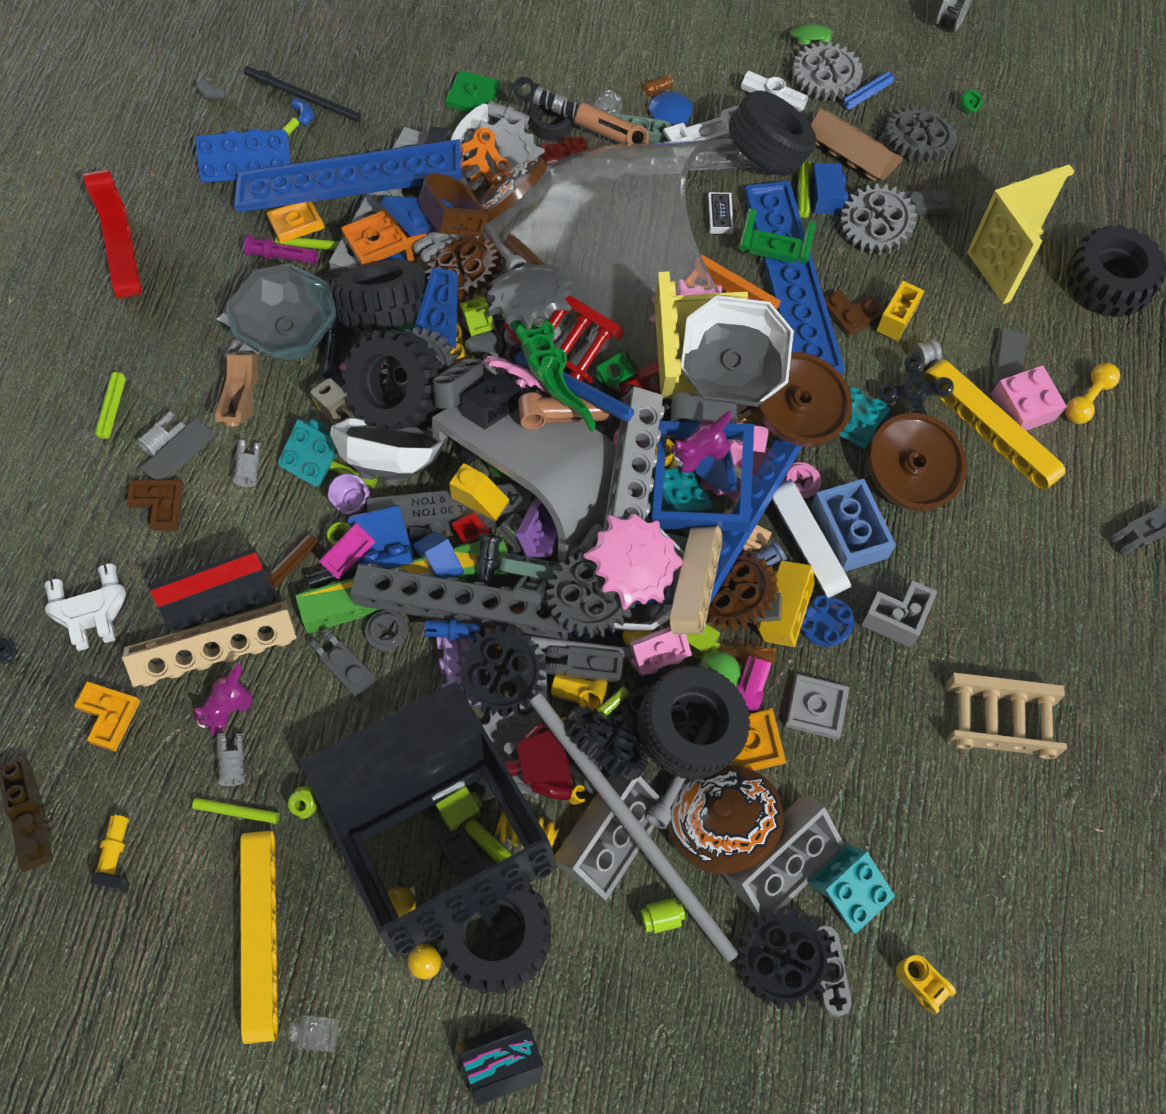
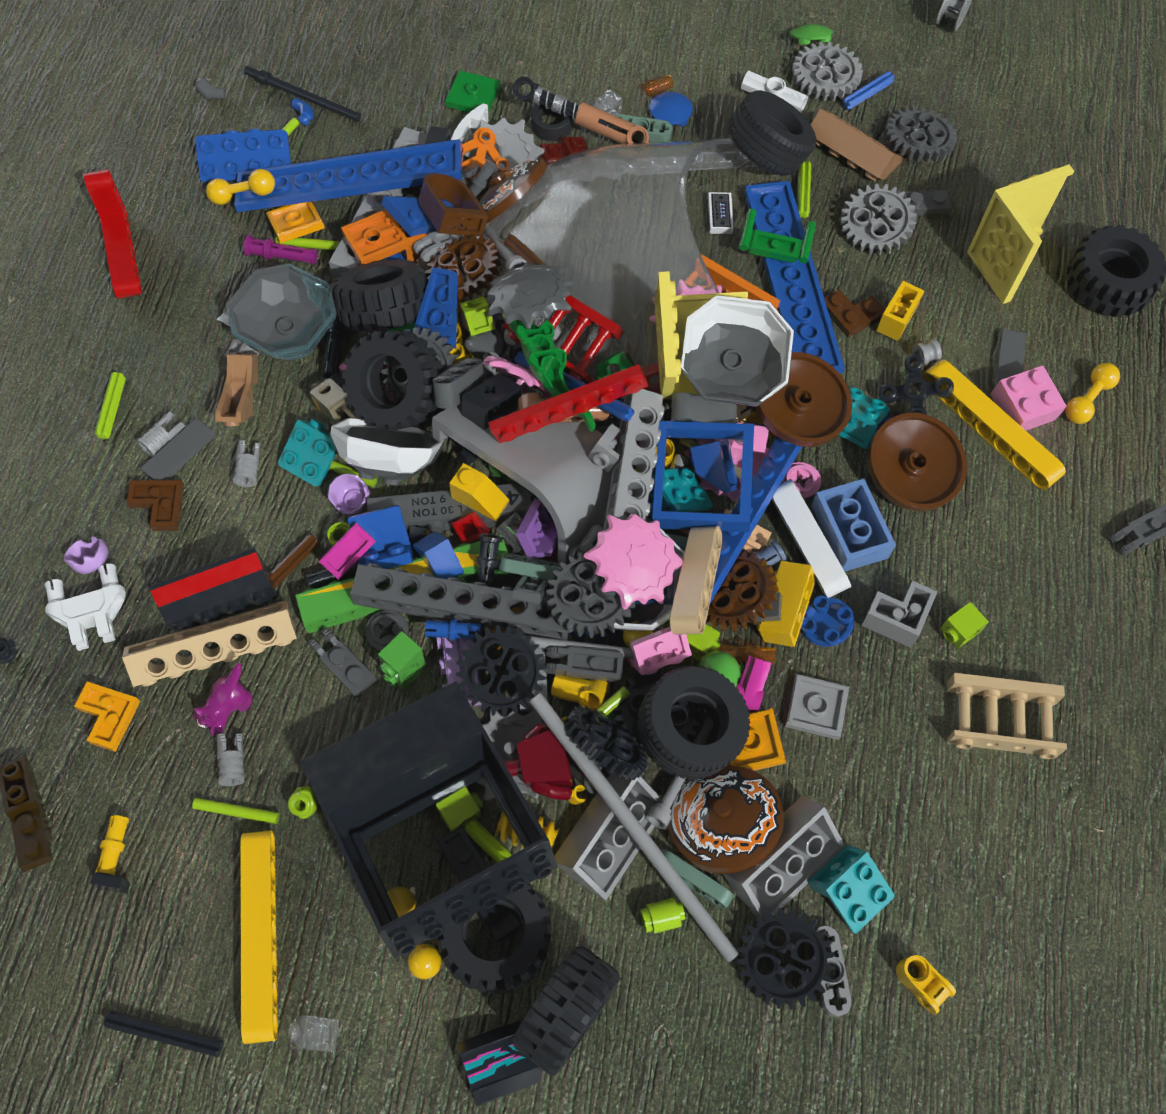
light grey pin [488,101,531,130] -> none
white slope [663,105,739,149] -> none
magenta animal [670,411,732,473] -> none
blue brick [811,163,848,214] -> none
green tile [959,90,983,114] -> none
none -> lavender hair [64,536,108,574]
none -> black axle [104,1010,224,1057]
none -> yellow piece [206,169,275,205]
none -> bright green brick [378,631,426,691]
none -> dark grey pin [469,159,499,200]
none -> red plate [488,364,648,443]
none -> black tyre [512,946,621,1075]
none -> light grey bracket [588,424,620,472]
none -> sand green beam [661,849,734,910]
none -> lime brick [940,602,989,649]

